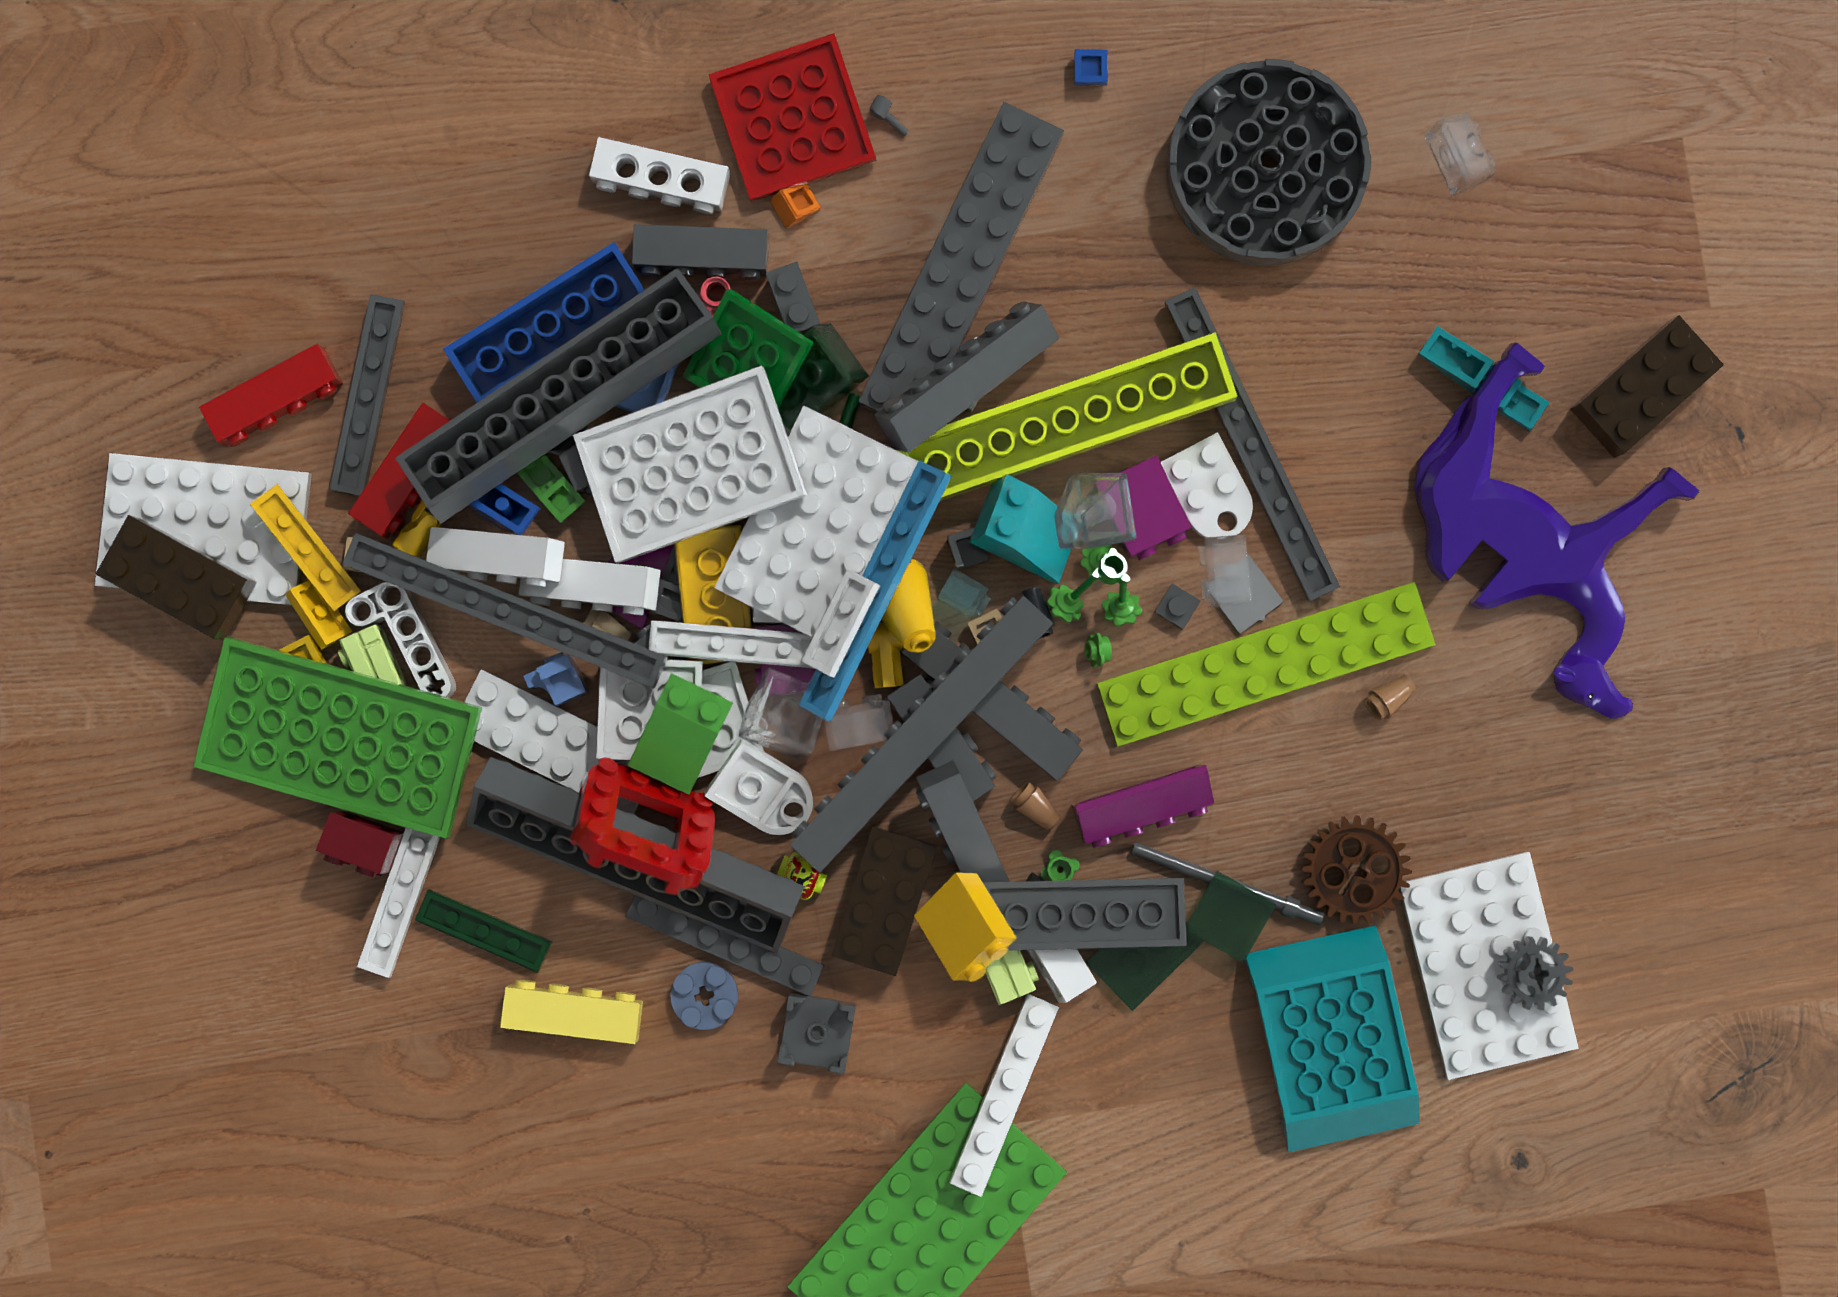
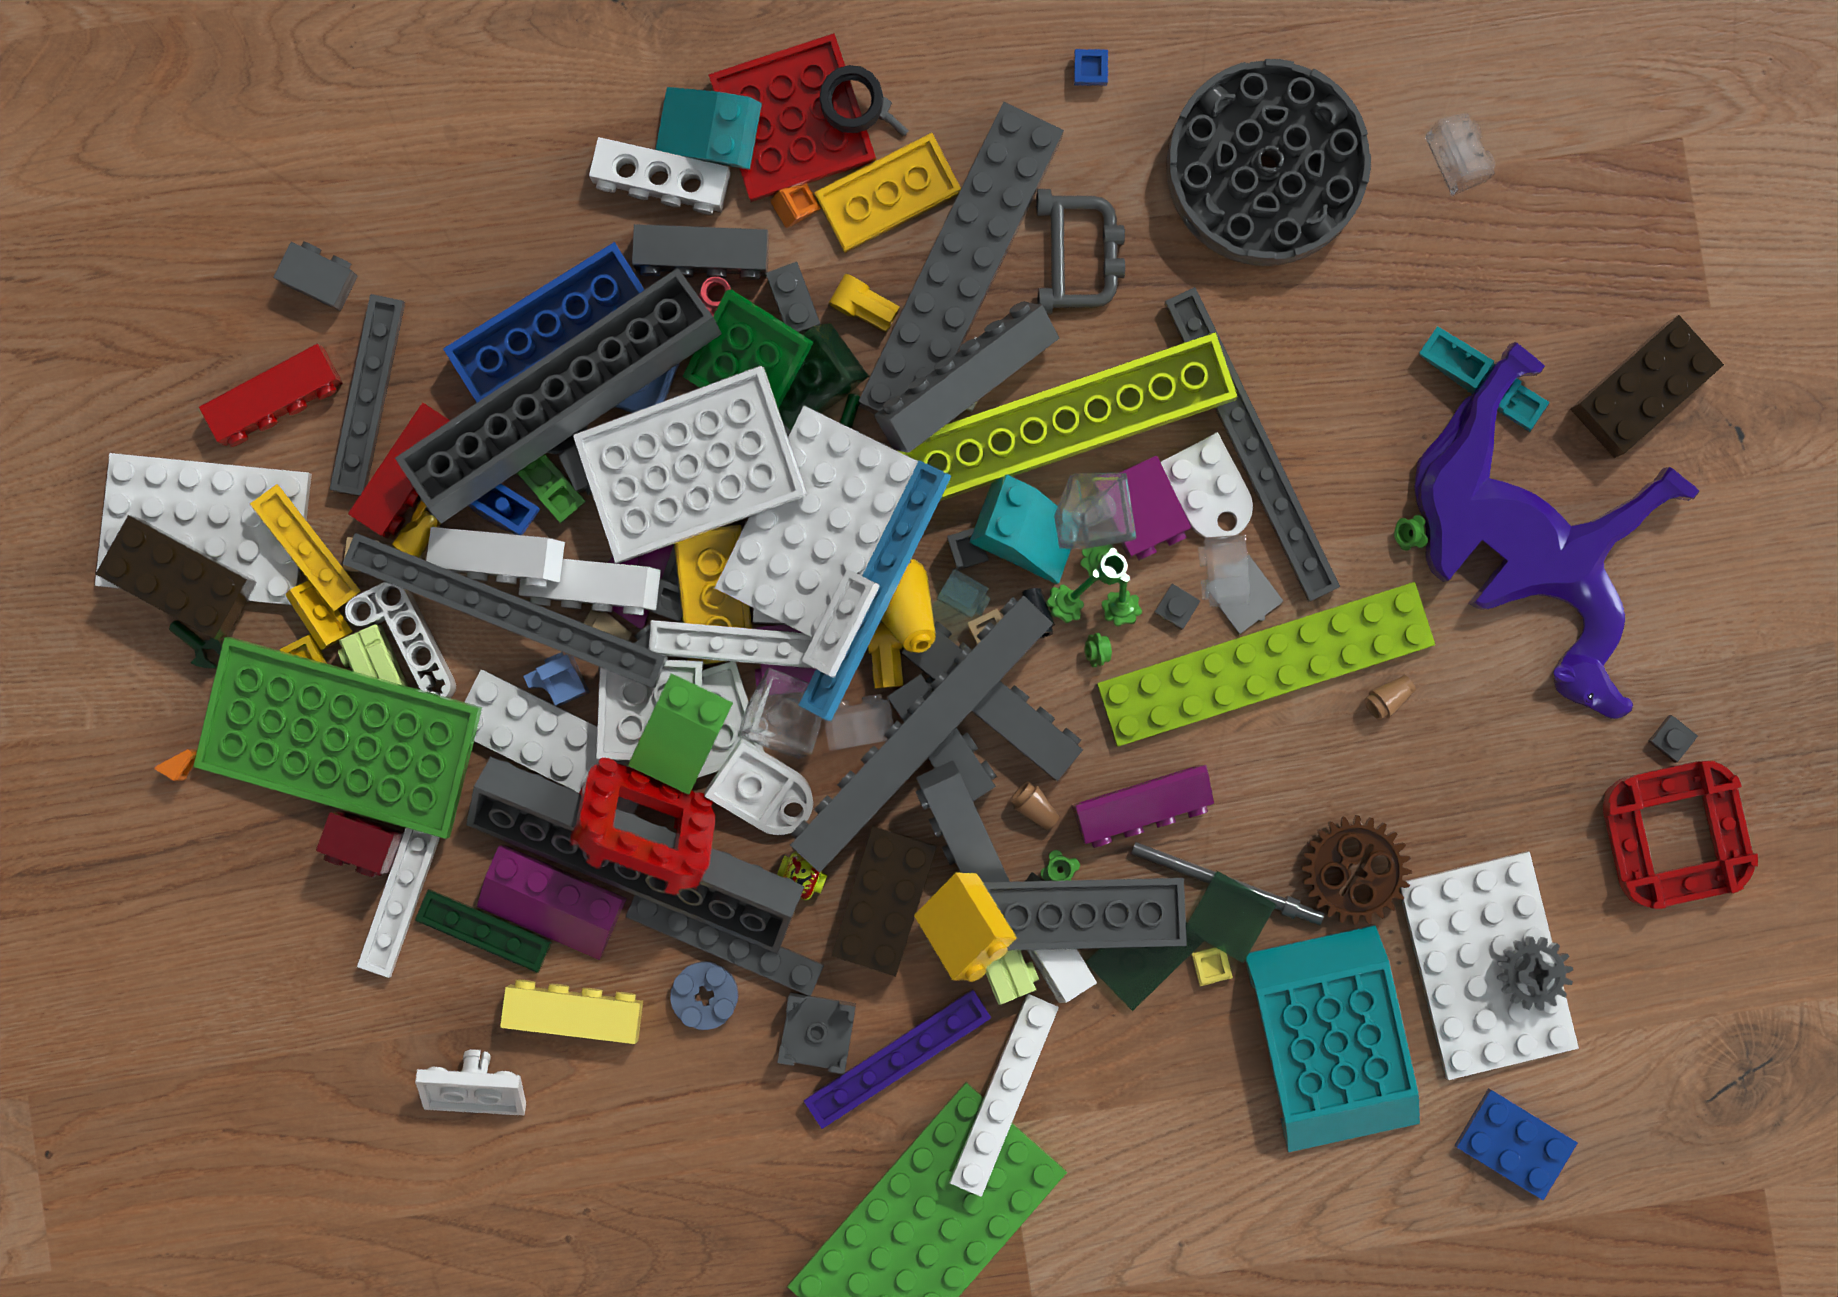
none -> orange slope [154,749,197,781]
none -> dark green bar [169,620,223,669]
none -> dark grey brick [273,241,358,312]
none -> white plate [415,1049,526,1116]
none -> magenta slope [477,845,627,960]
none -> teal slope [655,87,762,170]
none -> dark purple plate [804,989,991,1129]
none -> yellow tile [814,133,961,253]
none -> black tyre [819,65,883,134]
none -> yellow piece [829,274,900,333]
none -> dark grey bar [1036,189,1125,315]
none -> light yellow tile [1191,945,1233,986]
none -> bright green plate [1394,515,1428,551]
none -> blue plate [1454,1088,1578,1201]
none -> red plate [1603,761,1758,909]
none -> dark grey plate [1648,715,1698,762]

